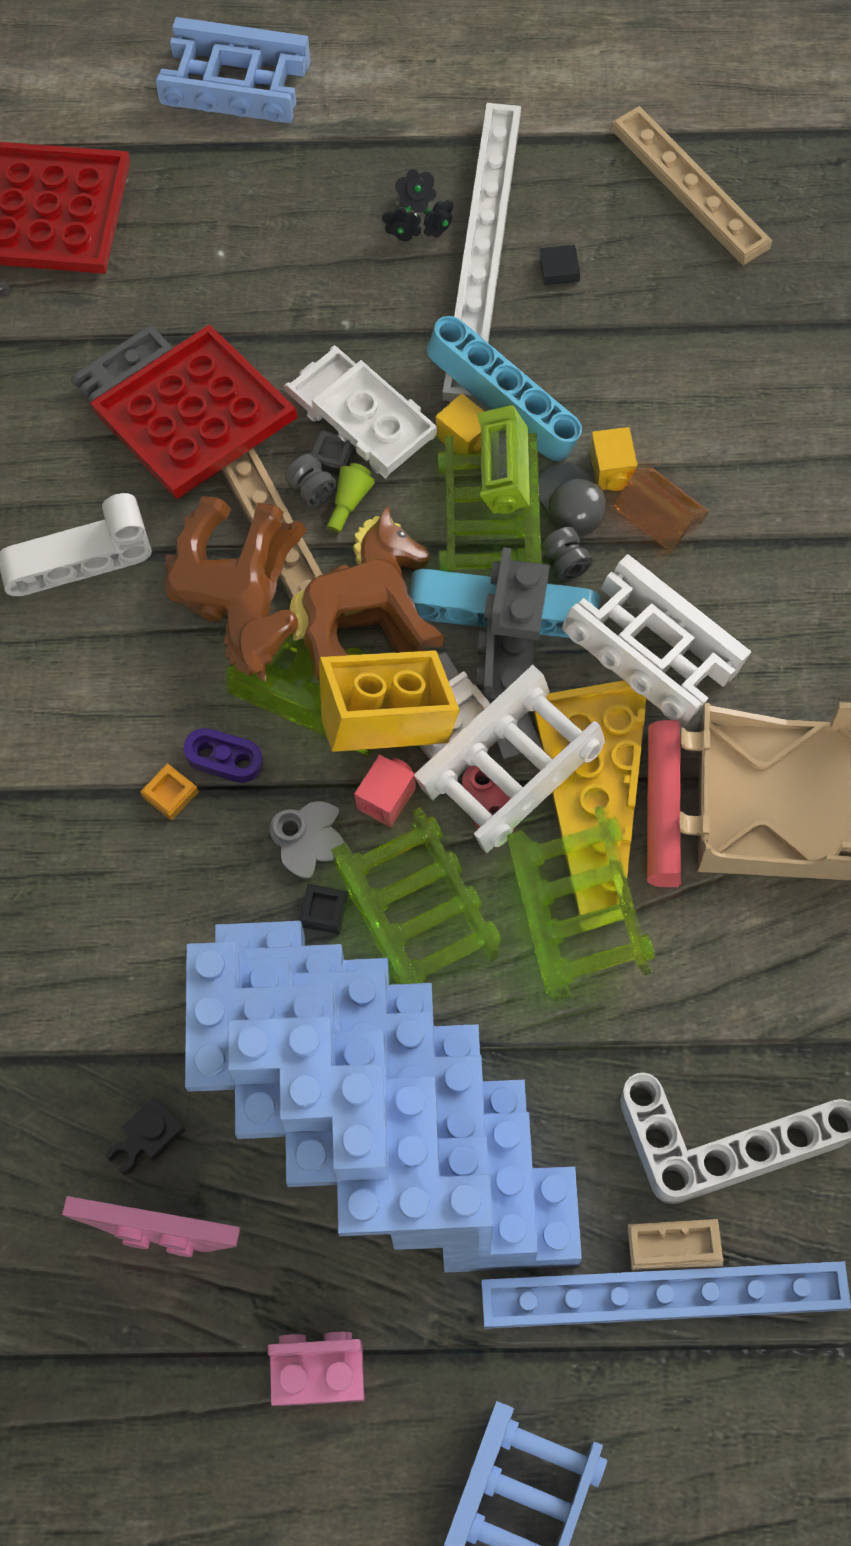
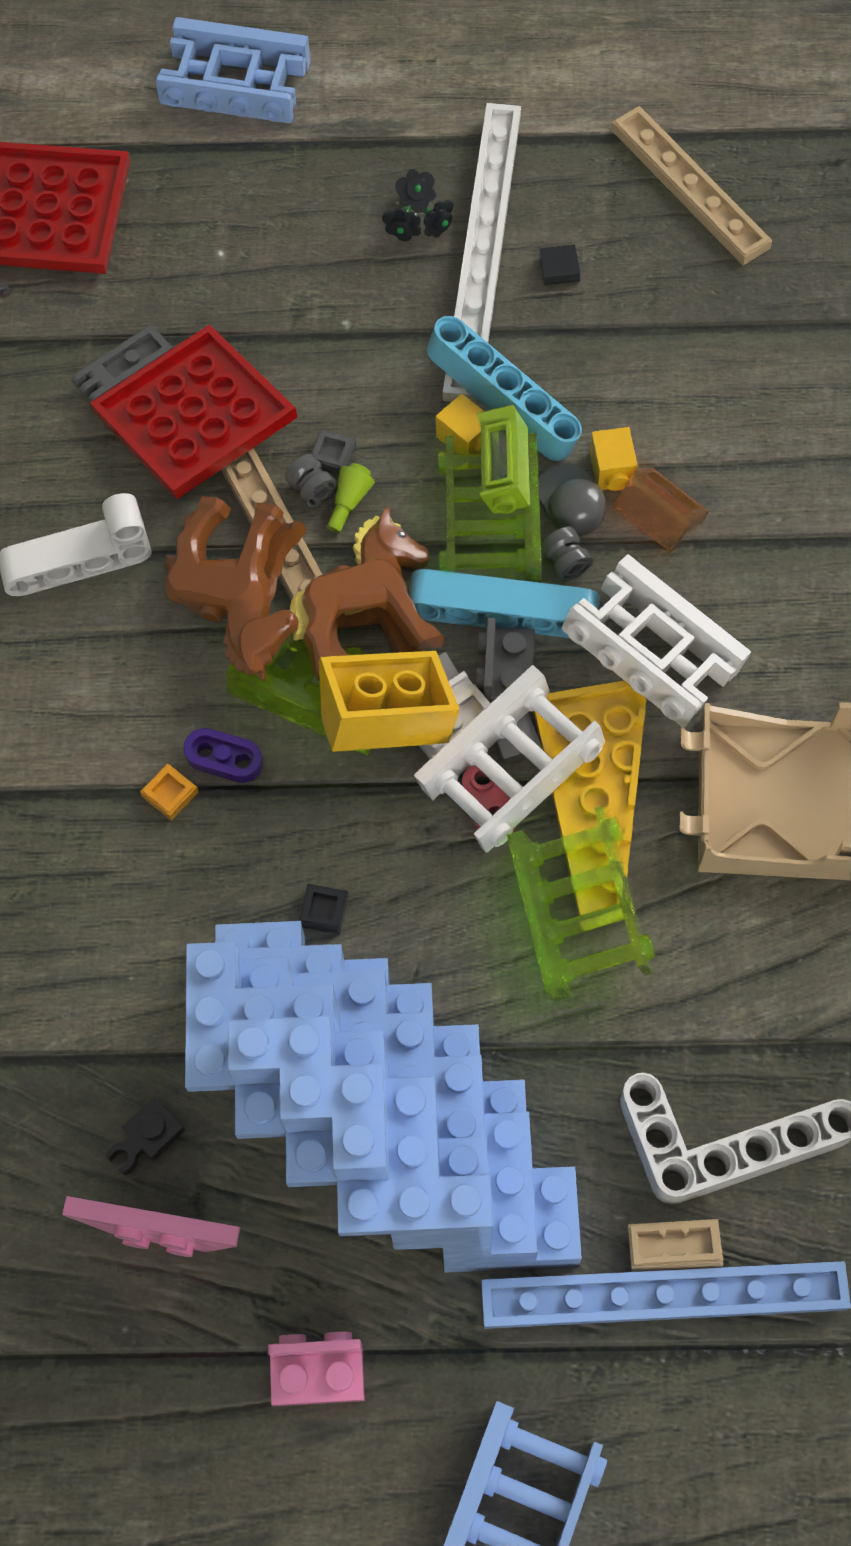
light grey plate [270,801,347,879] -> none
white piece [284,345,437,479] -> none
clear neon green fence [331,807,502,984] -> none
coral brick [354,754,416,828] -> none
dark grey bracket [485,547,550,640] -> none
coral brick [647,720,681,888] -> none

